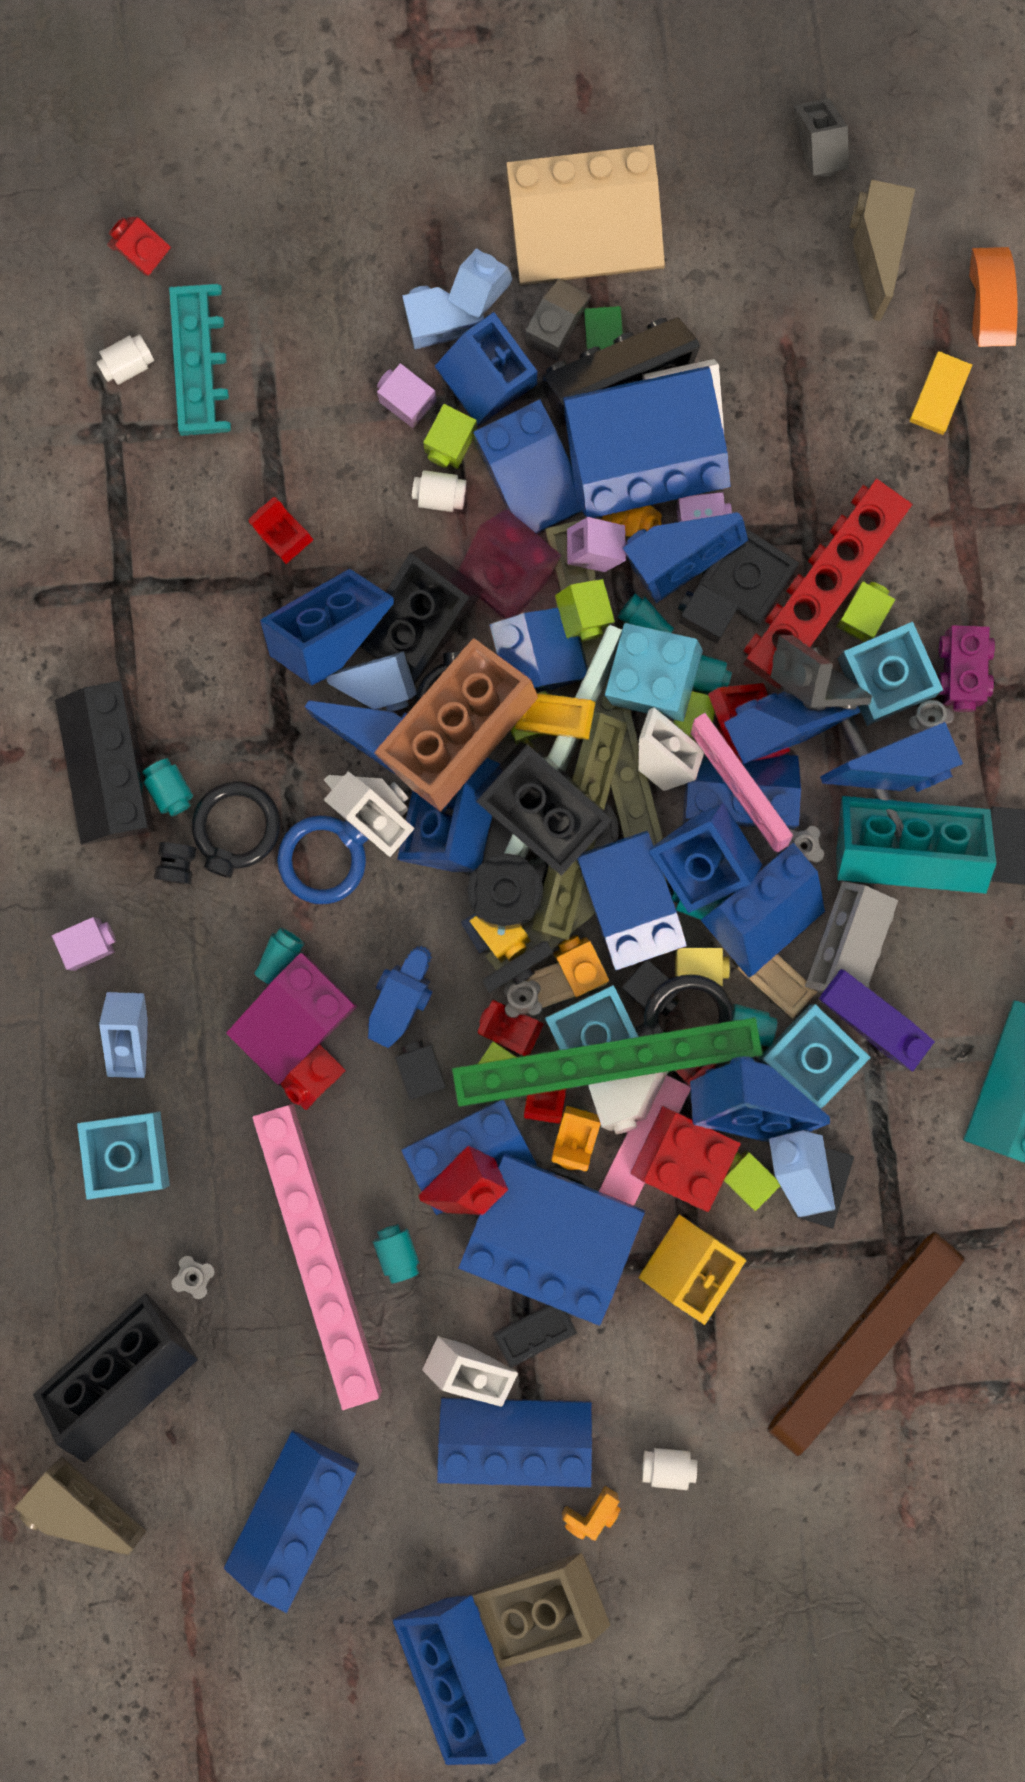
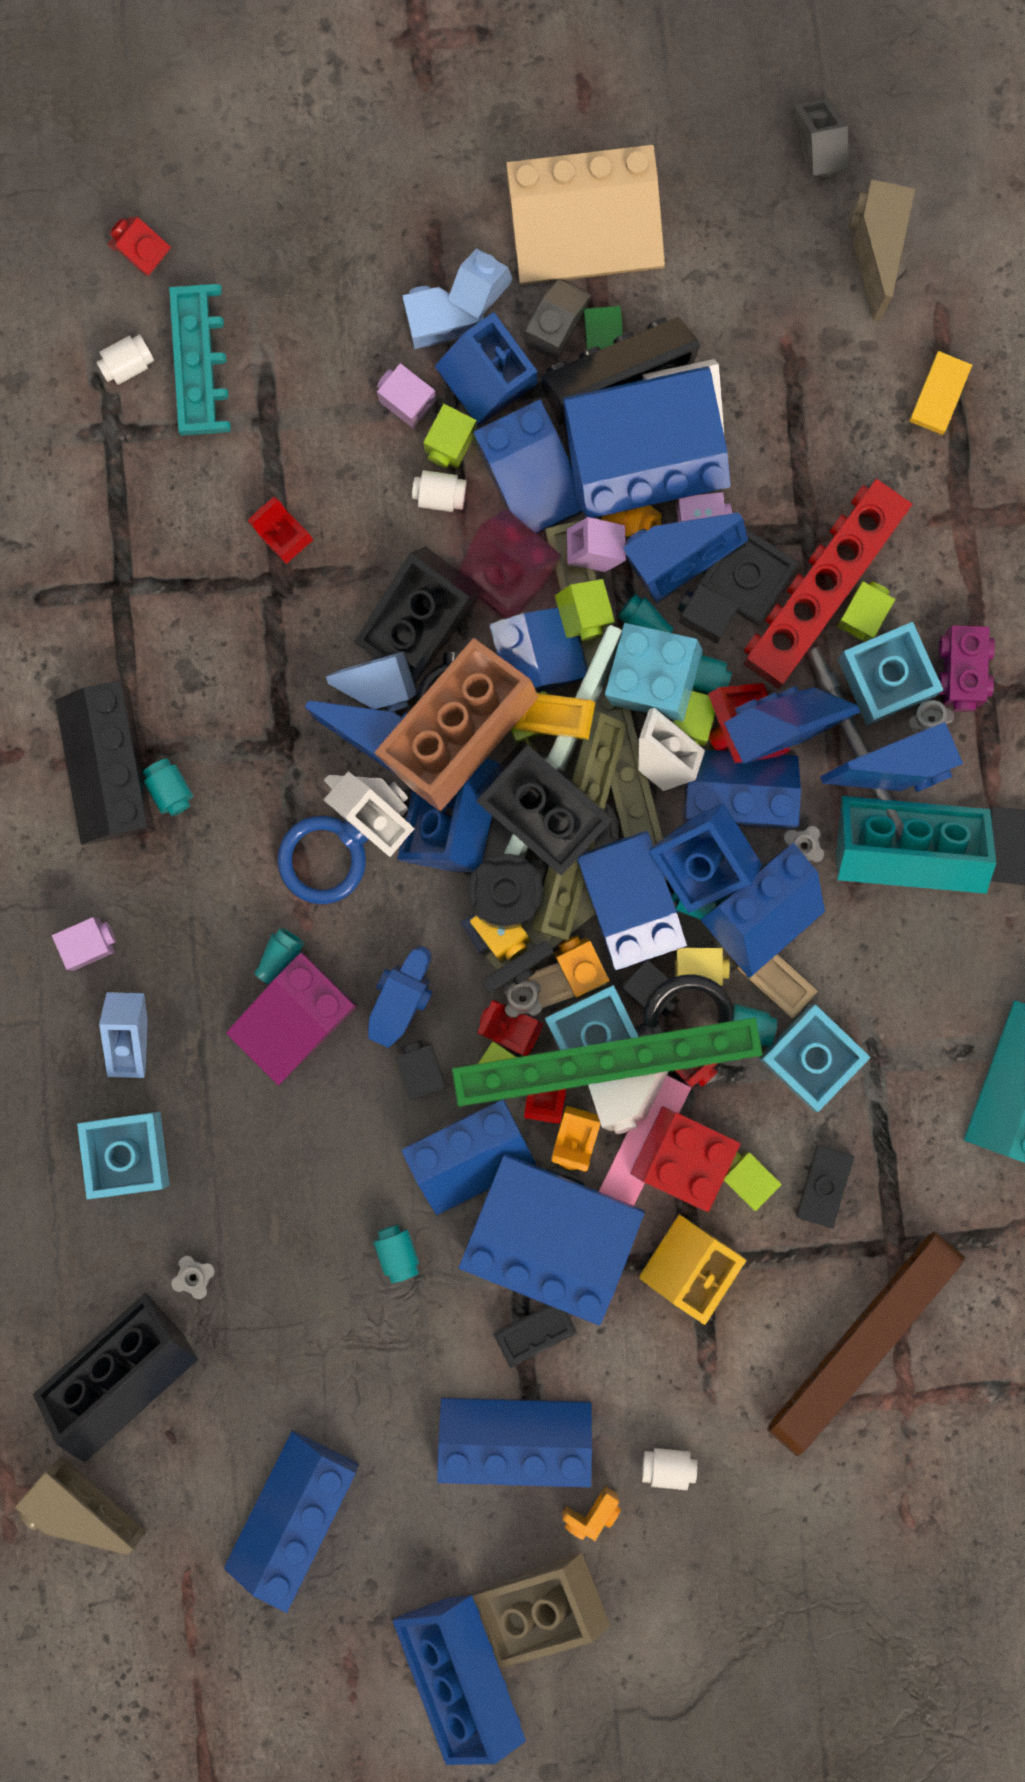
black wheel [154,842,197,885] -> none
black piece [192,781,281,879] -> none
bright pink brick [252,1104,382,1410] -> none
blue slope [260,569,394,686] -> none
red bracket [281,1044,346,1110] -> none
red slope [418,1145,508,1215] -> none
white slope [422,1336,518,1407] -> none
blue slope [690,1056,830,1143] -> none
bright pink tile [691,713,793,853] -> none
light blue slope [769,1131,835,1217] -> none
dark grey bracket [770,635,872,711] -> none
light grey brick [805,881,898,993] -> none
dark purple slope [818,969,935,1072] -> none
orange brick [969,247,1018,347] -> none

